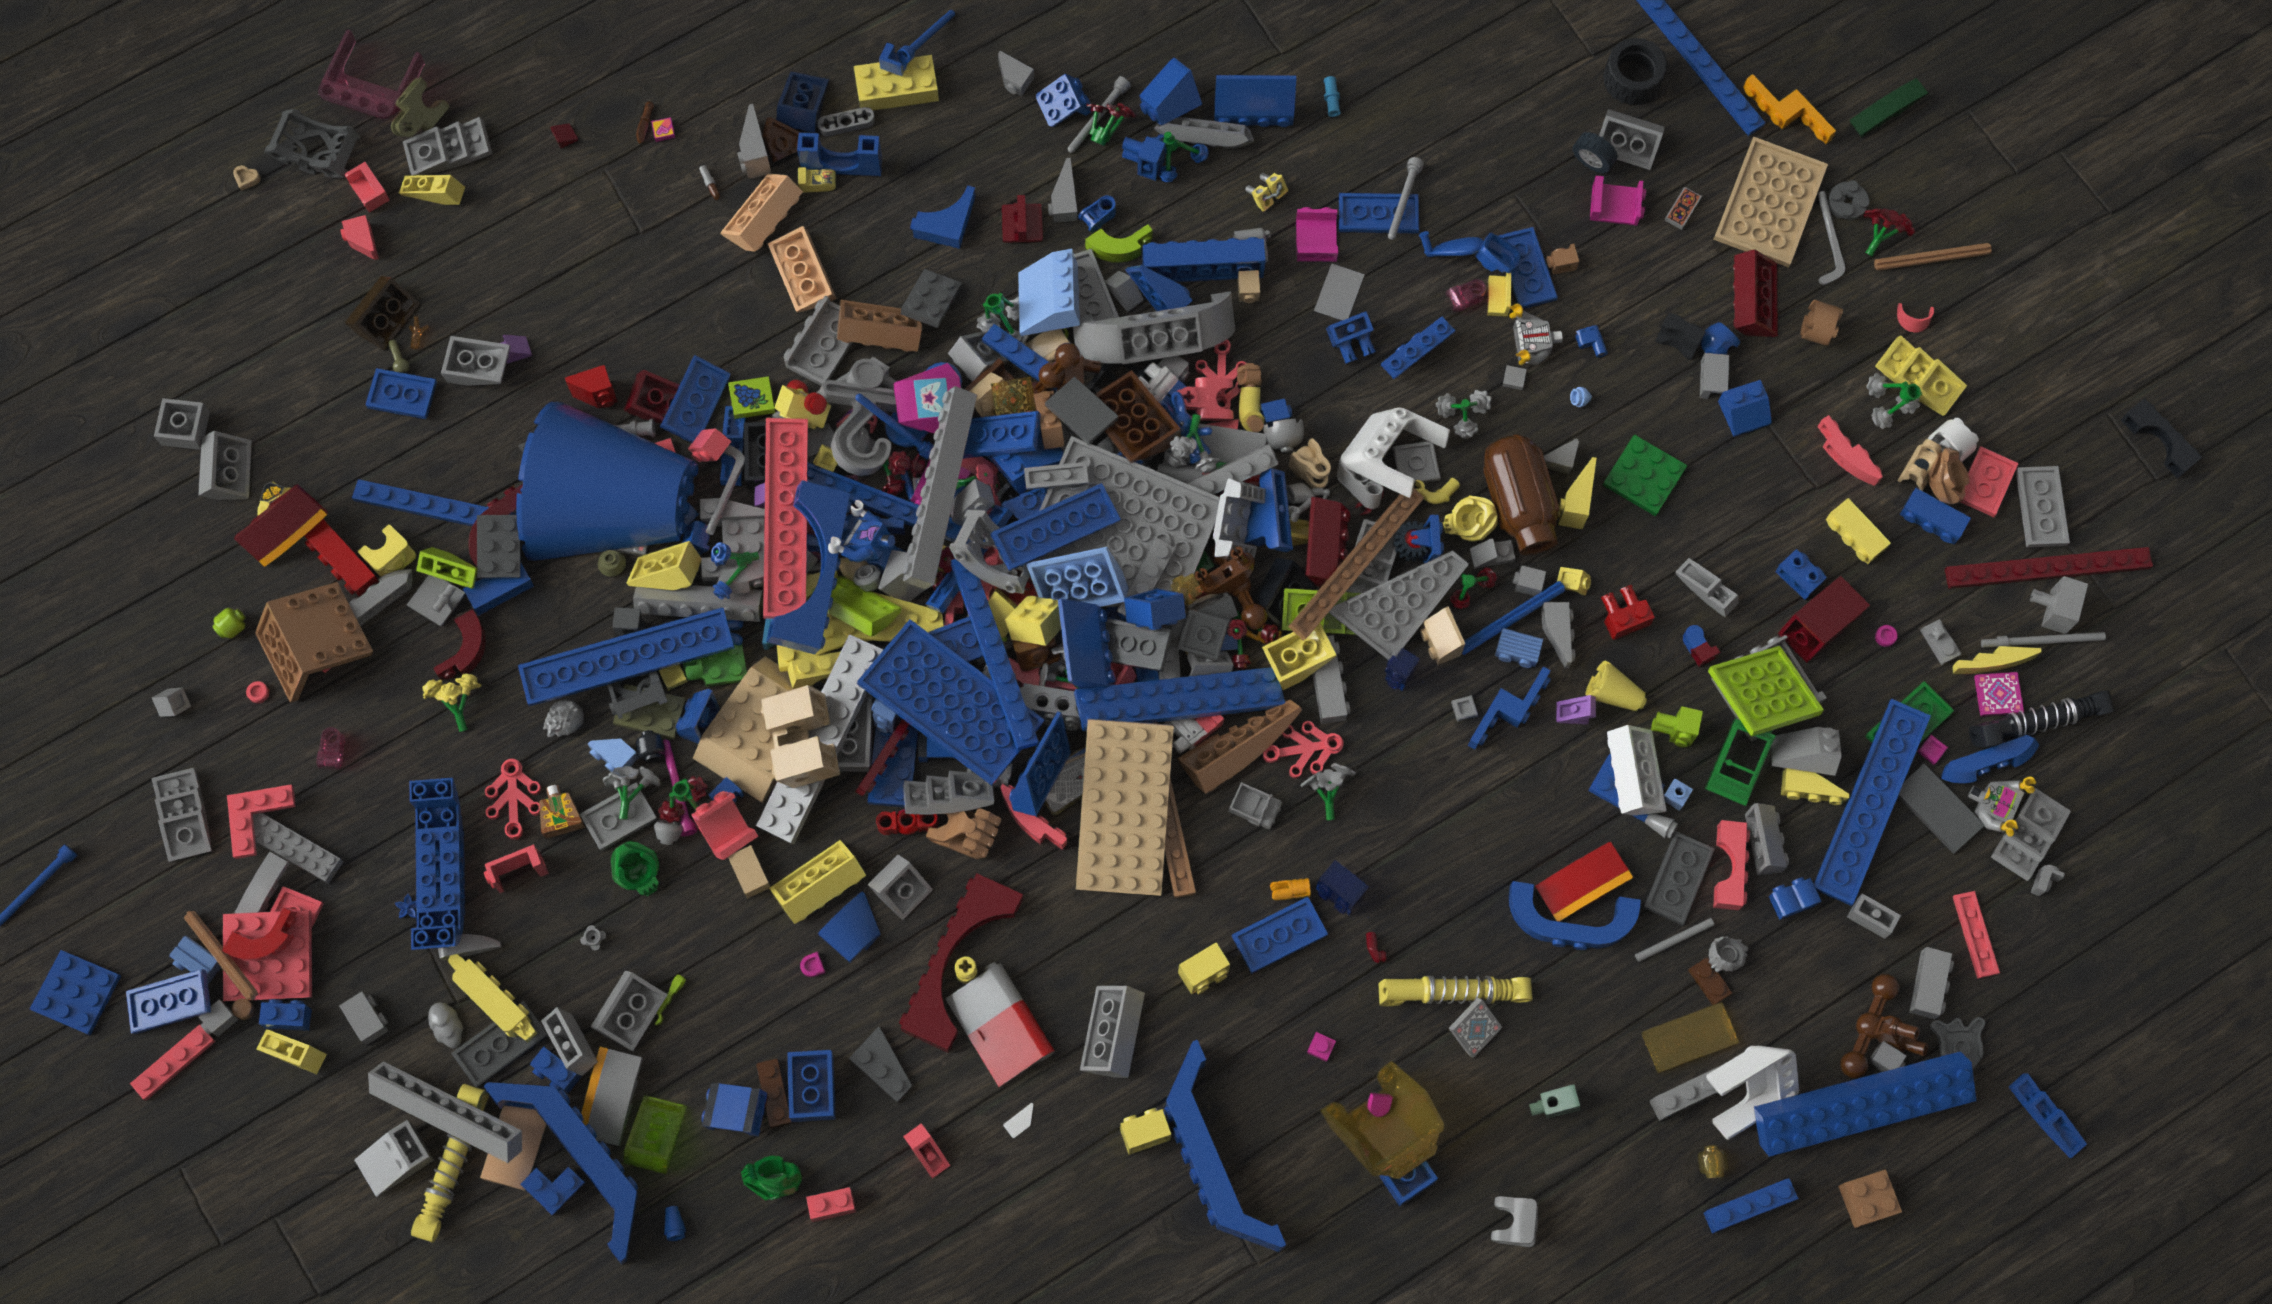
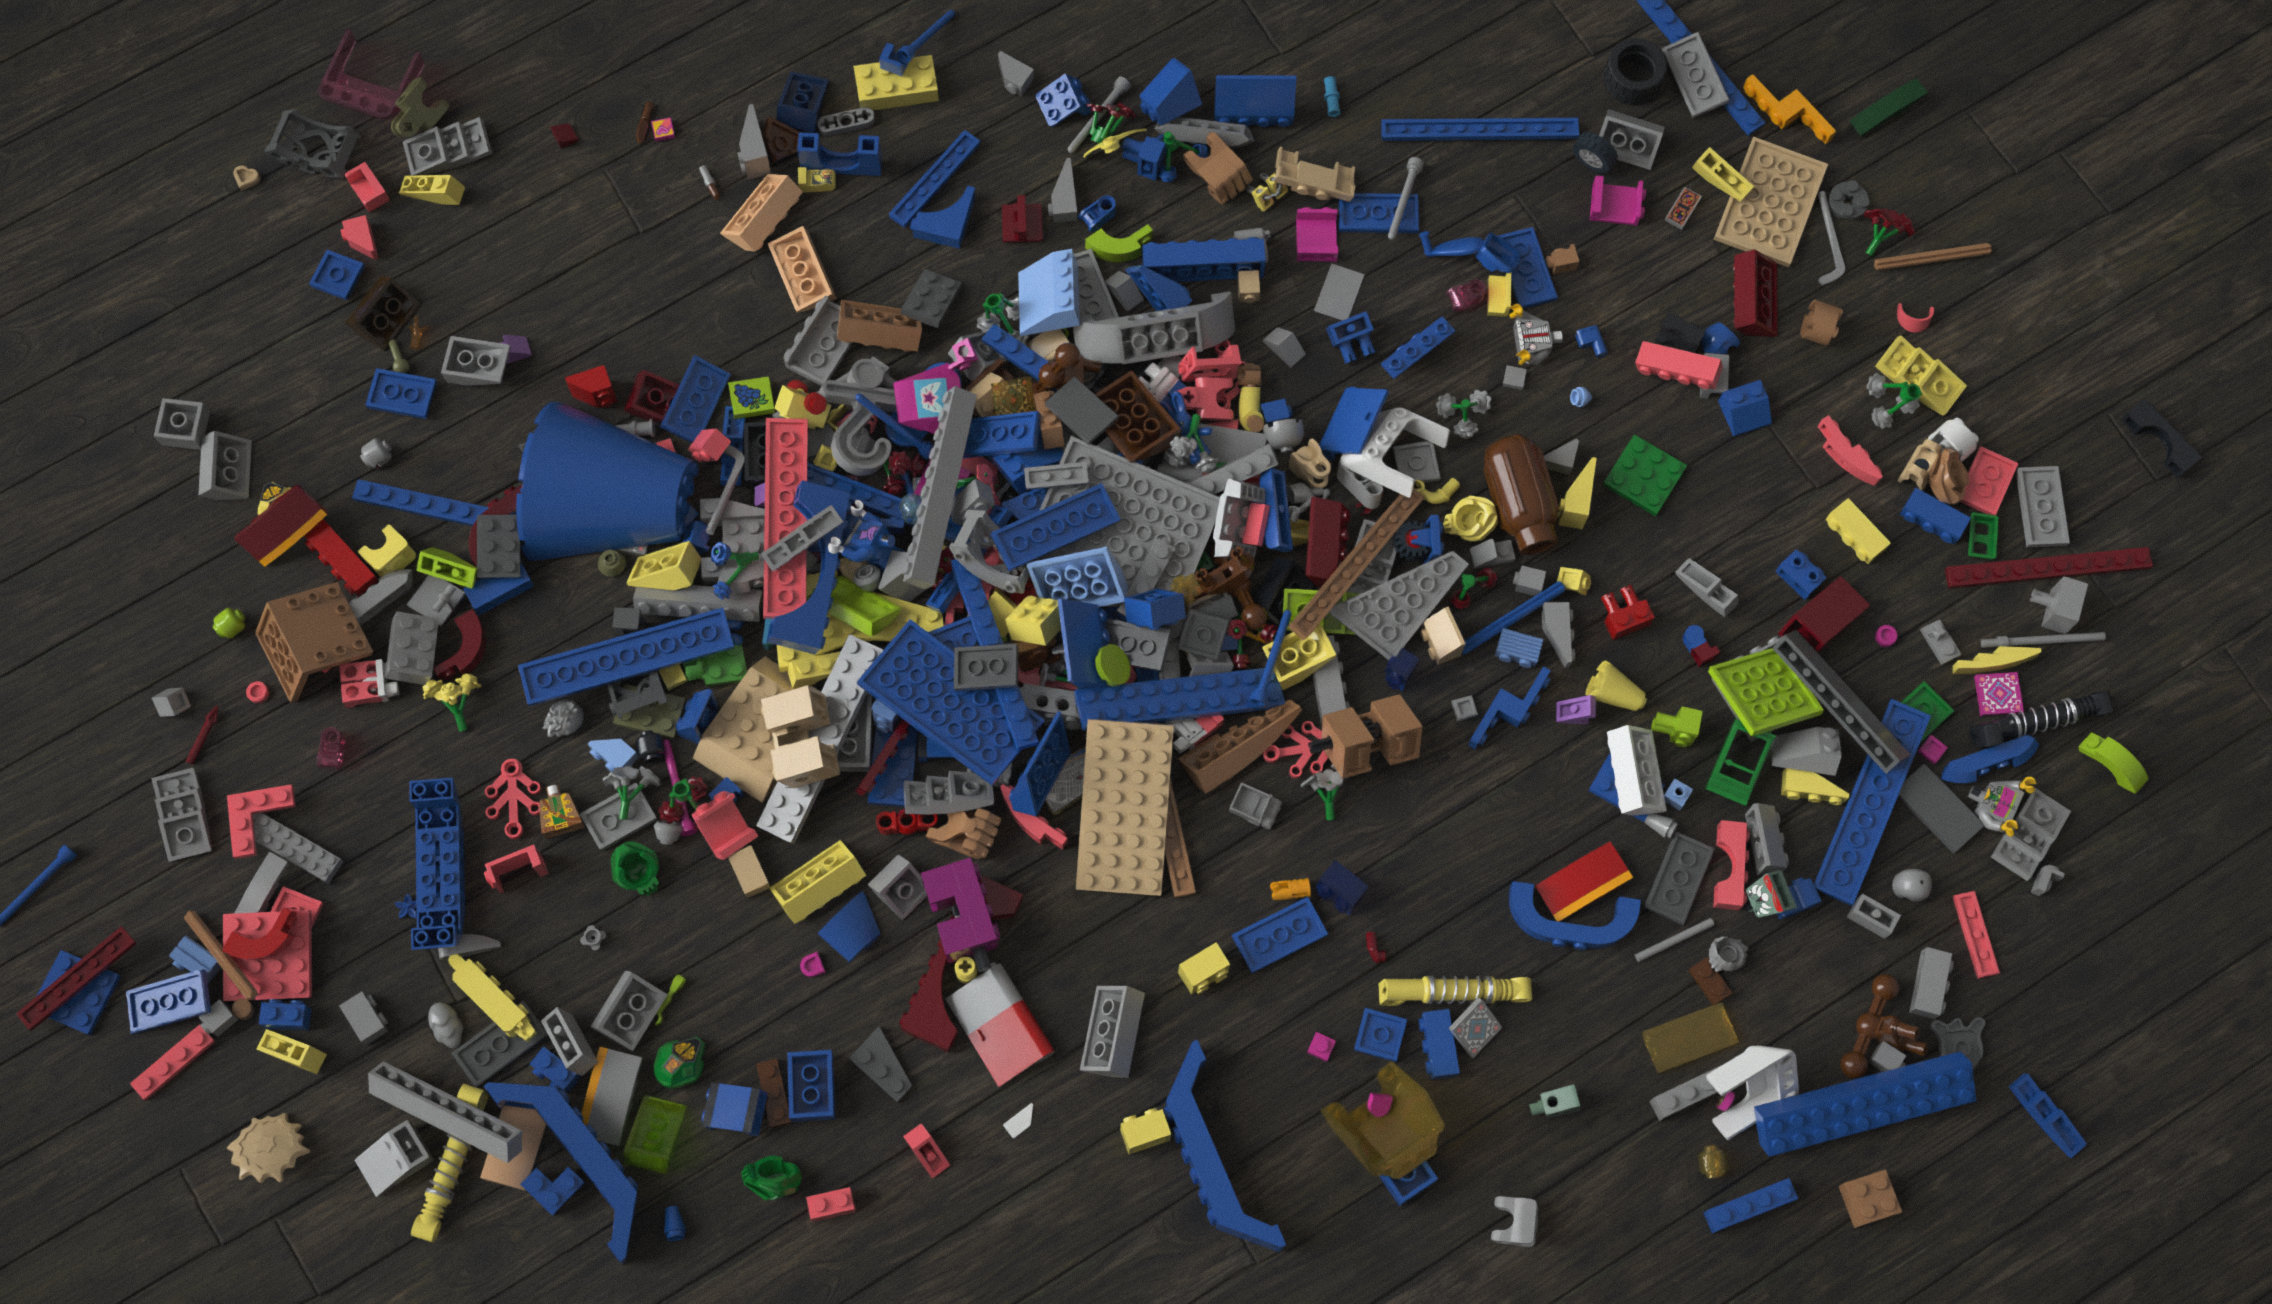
none -> dark red plate [16,926,137,1031]
none -> dark red piece [185,706,218,765]
none -> tan piece [227,1113,310,1183]
none -> blue plate [309,250,365,301]
none -> coral hips [339,659,399,708]
none -> light grey head [360,438,392,469]
none -> light grey brick [385,611,439,685]
none -> green helmet [654,1036,705,1089]
none -> light grey slope [761,505,843,572]
none -> light yellow bracket [826,404,847,433]
none -> blue plate [889,130,980,229]
none -> clear light blue head [899,493,922,525]
none -> magenta piece [921,857,1001,972]
none -> dark pink bracket [948,338,978,371]
none -> dark grey plate [954,644,1019,691]
none -> light yellow plant [1083,129,1147,158]
none -> lime tile [1095,644,1130,687]
none -> coral panel [1178,345,1242,382]
none -> medium nougat piece [1183,132,1253,205]
none -> coral tile [1242,503,1270,546]
none -> blue piece [1250,610,1292,706]
none -> light grey slope [1263,327,1306,368]
none -> tan bracket [1274,147,1355,202]
none -> medium nougat piece [1308,694,1423,779]
none -> blue door [1319,386,1389,461]
none -> blue plate [1354,1008,1407,1062]
none -> blue plate [1381,118,1579,141]
none -> blue brick [1418,1009,1460,1080]
none -> coral brick [1635,341,1723,389]
none -> light grey tile [1662,32,1730,118]
none -> light yellow slope [1692,147,1754,202]
none -> dark pink tile [1716,1091,1735,1112]
none -> sand green torso [1744,870,1797,917]
none -> dark grey brick [1772,630,1910,774]
none -> light grey helmet [1892,869,1932,902]
none -> green piece [1968,512,1999,560]
none -> lime arch [2078,732,2148,794]

